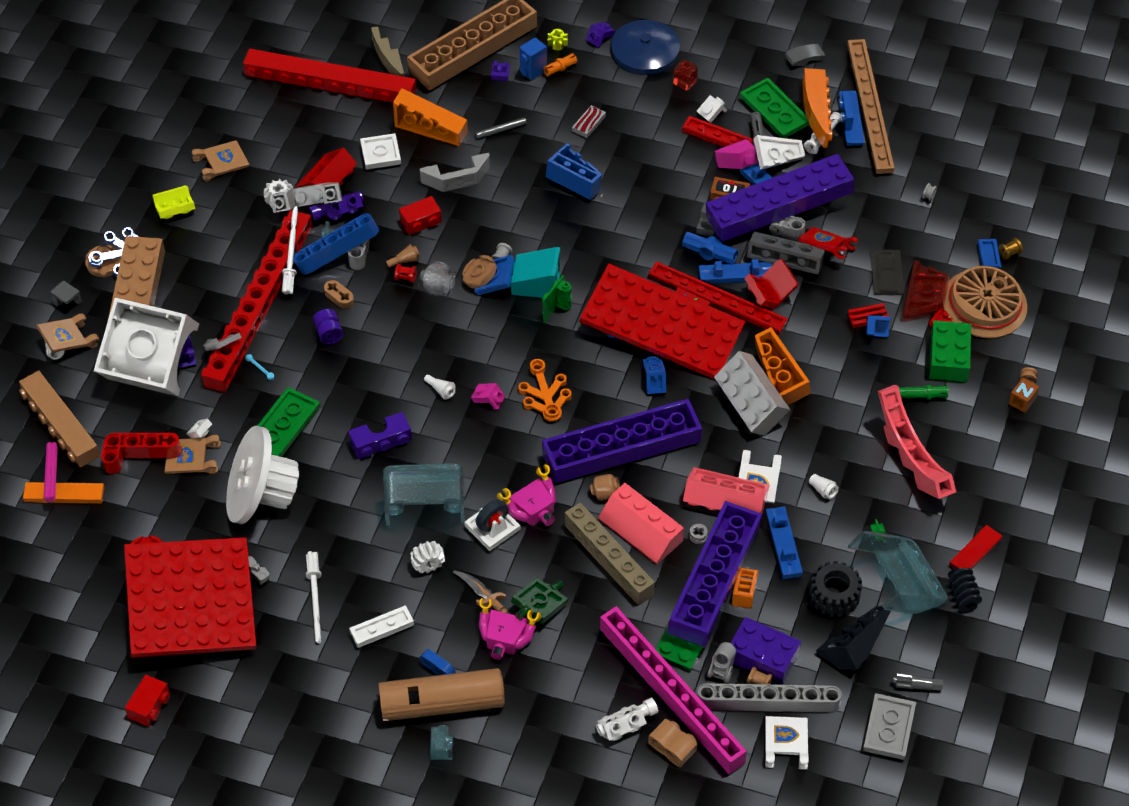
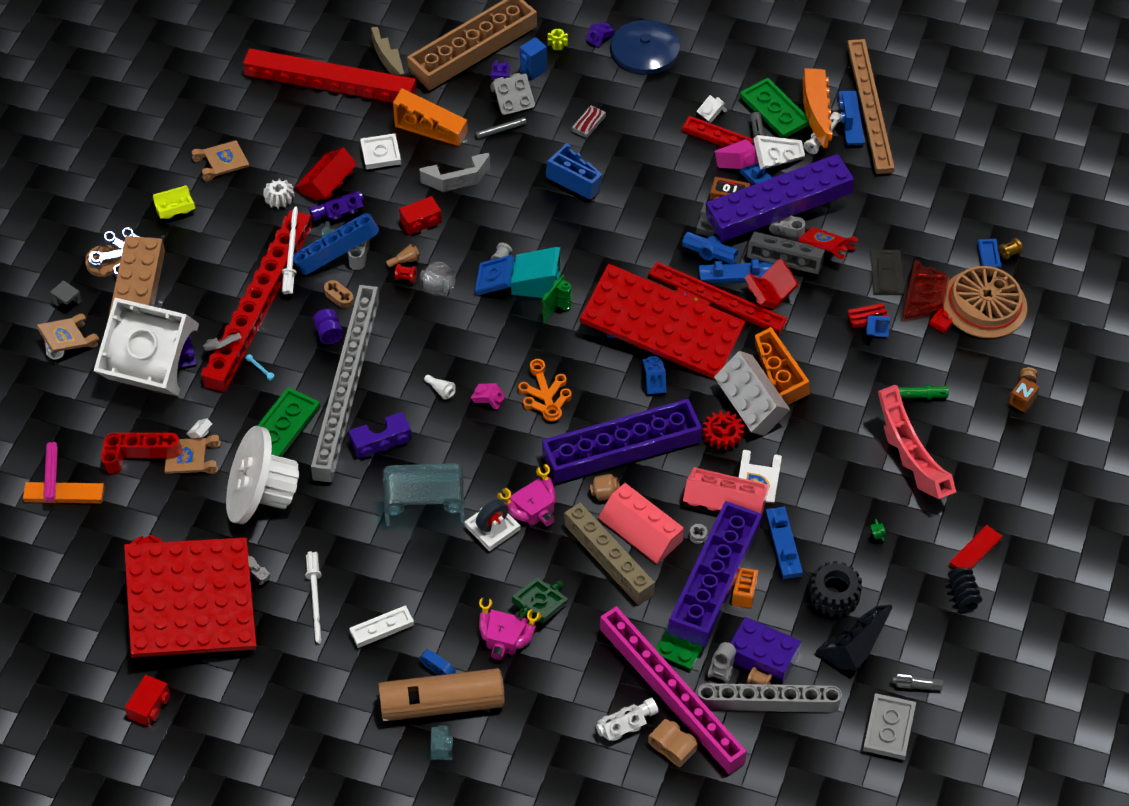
medium nougat brick [19,371,100,468] -> none
light grey slope [270,183,342,213] -> none
white gear [410,541,445,573] -> none
piece [453,571,508,614] -> none
medium nougat tile [462,255,497,289] -> none
orange pin [543,53,577,77] -> none
clear red brick [673,59,698,91] -> none
white flag [765,716,809,769] -> none
dark grey slope [785,44,825,66] -> none
white cone [809,474,838,499] -> none
clear light blue windscreen [848,531,948,614] -> none
light grey bush [922,183,937,201] -> none
green brick [929,320,971,382] -> none
none -> light grey brick [311,285,379,483]
none -> light grey bracket [490,73,535,115]
none -> red gear [702,411,744,450]

